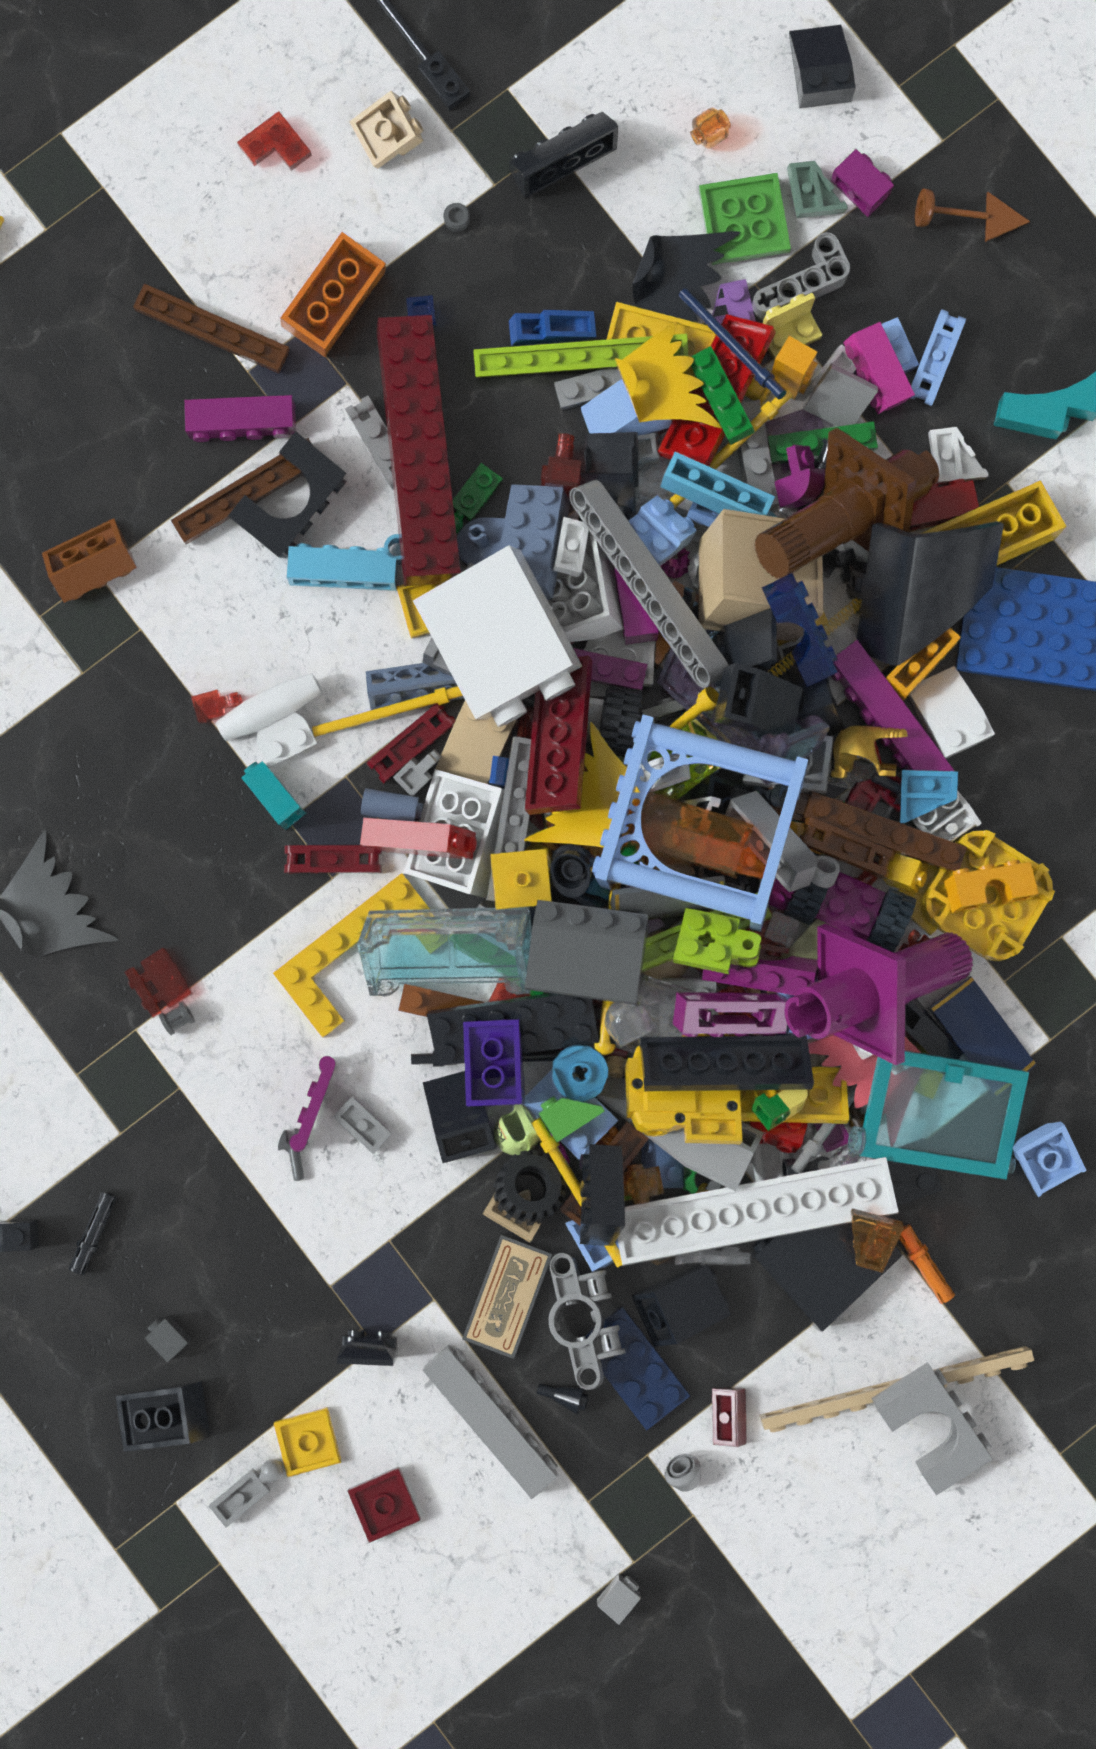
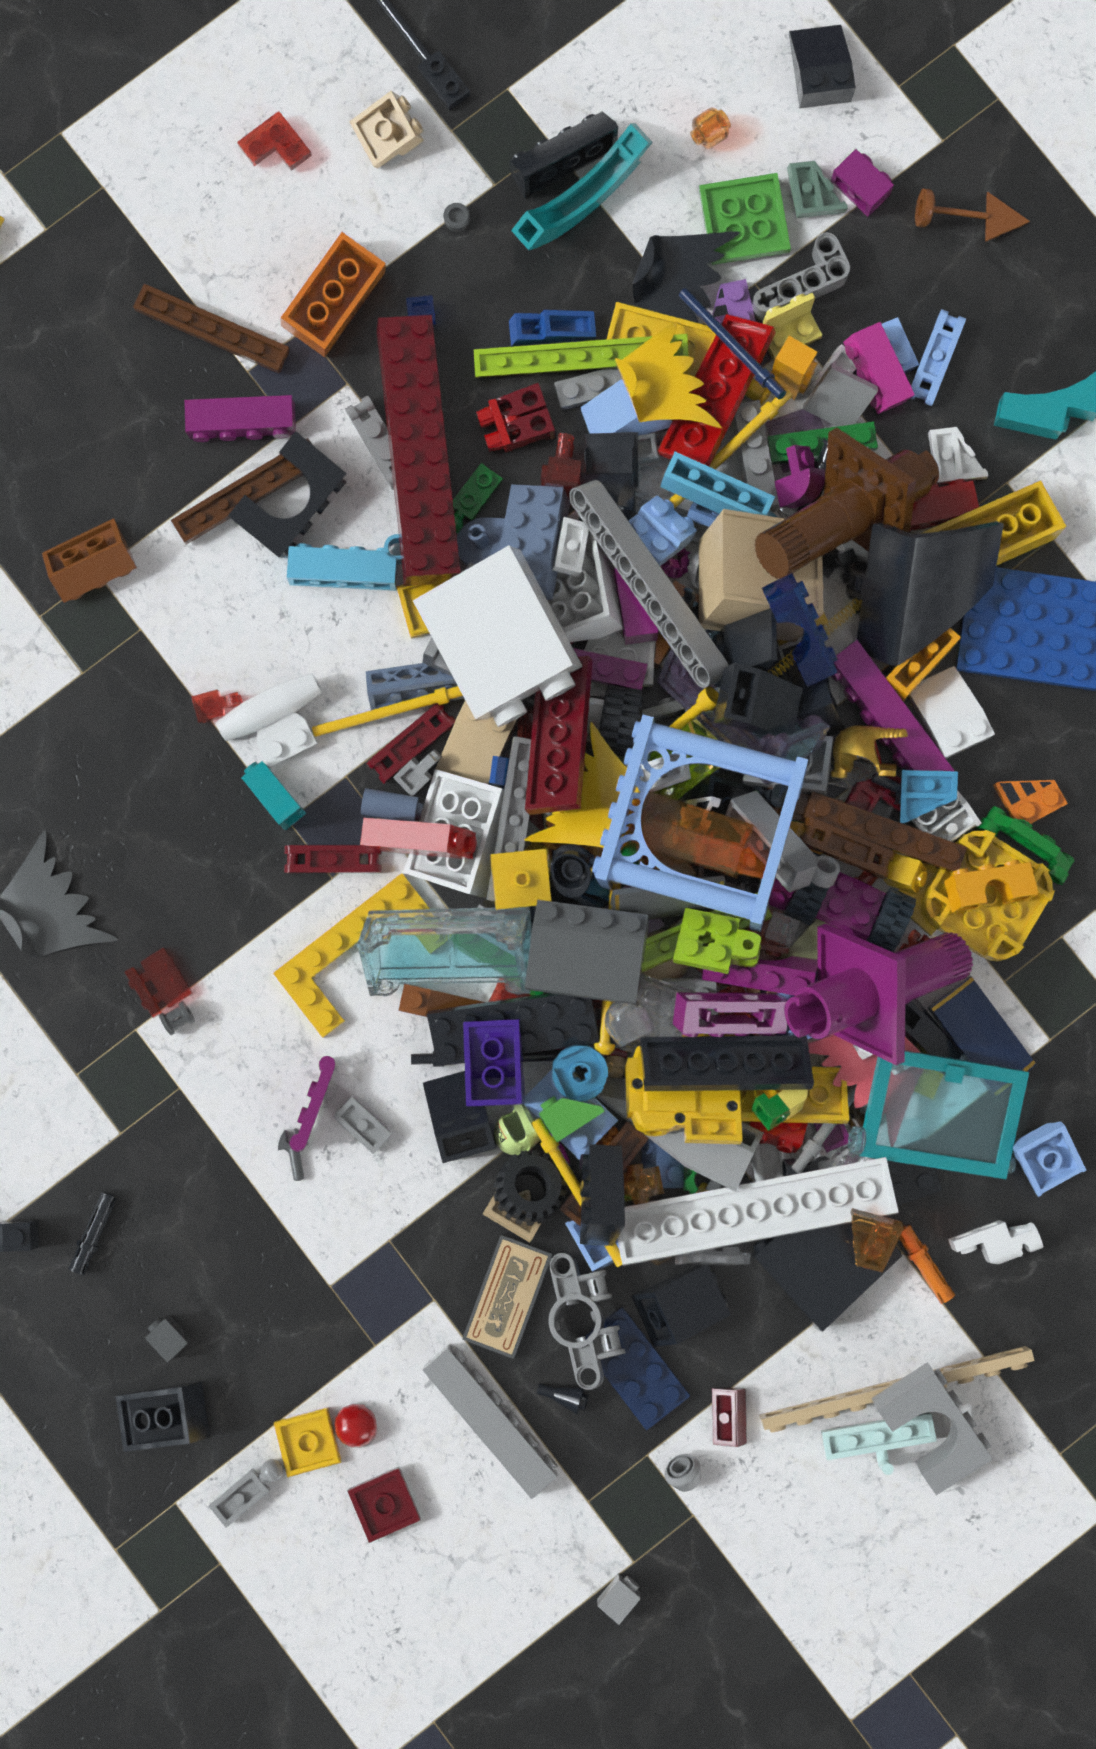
black slope [337,1329,398,1366] -> none
green plate [691,346,755,445] -> none
none -> red hair [335,1403,377,1448]
none -> dark red hips [476,383,556,453]
none -> teal arch [511,123,653,250]
none -> light aqua plate [821,1412,937,1475]
none -> white plate [948,1220,1043,1264]
none -> green plate [976,806,1075,885]
none -> orange wing [993,780,1068,824]

